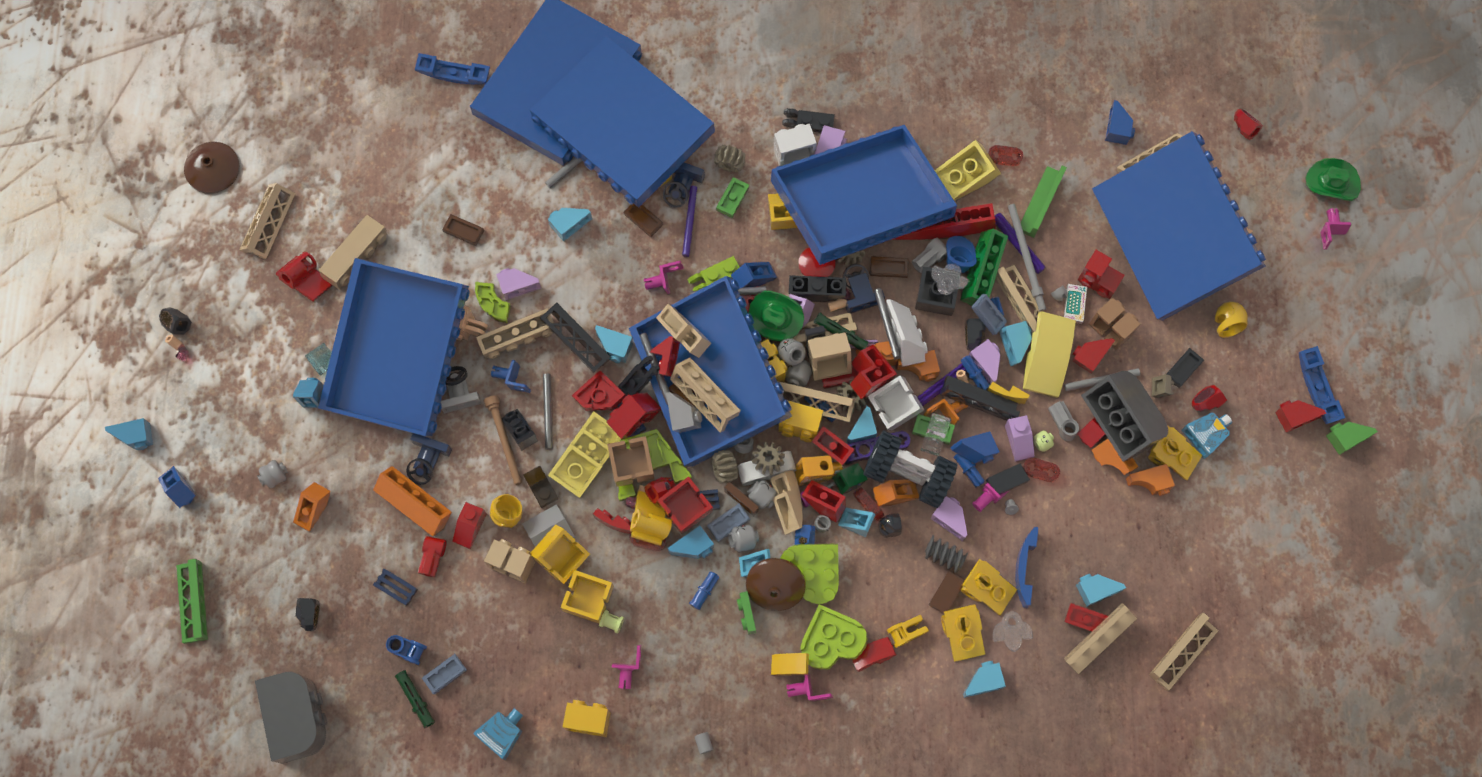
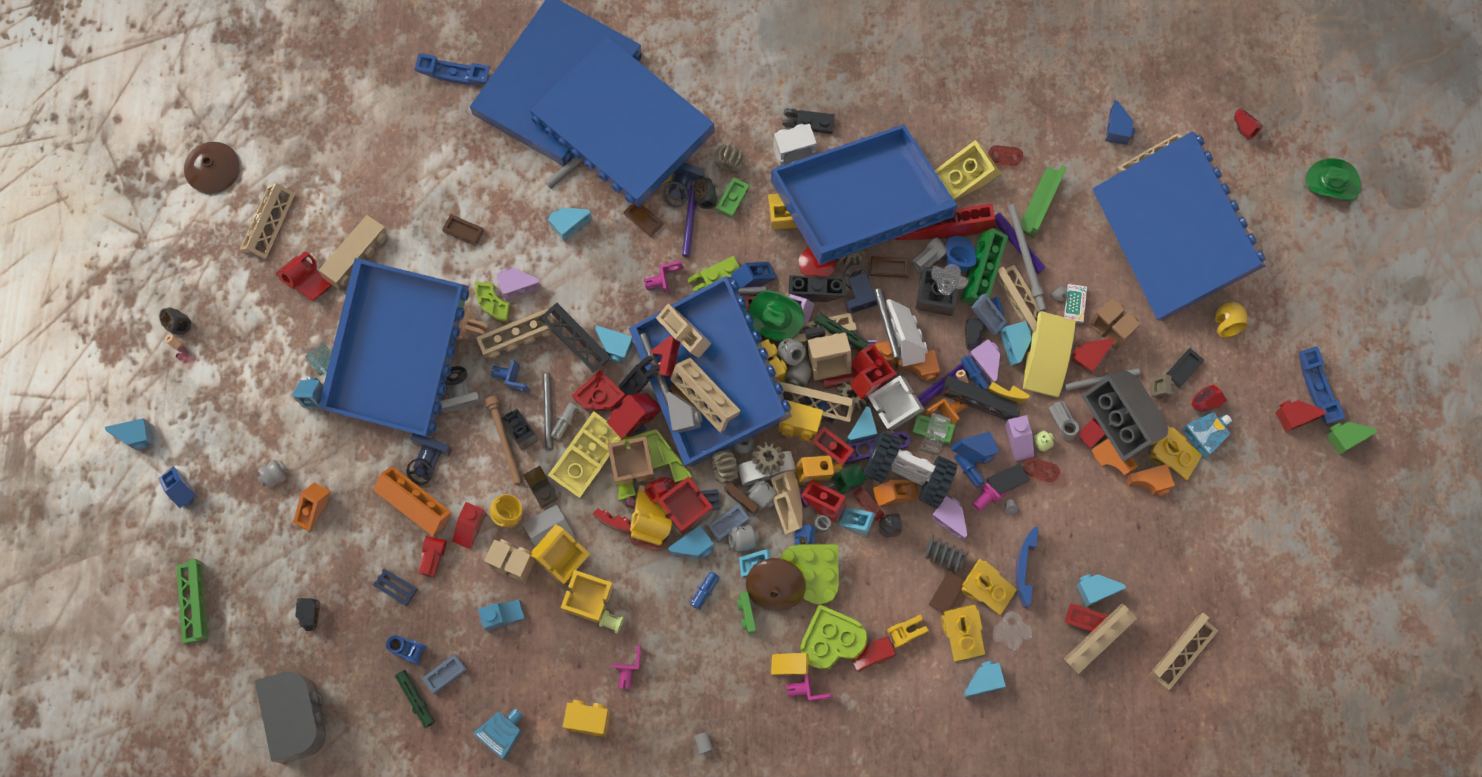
lavender slope [815,125,847,155] -> none
light nougat arm [828,288,851,312] -> none
red brick [1078,249,1125,299] -> none
dark pink bracket [1320,208,1351,250] -> none
none -> dark azure arch [478,599,525,631]
none -> light grey axle [551,403,579,440]
none -> black rock [694,176,718,209]

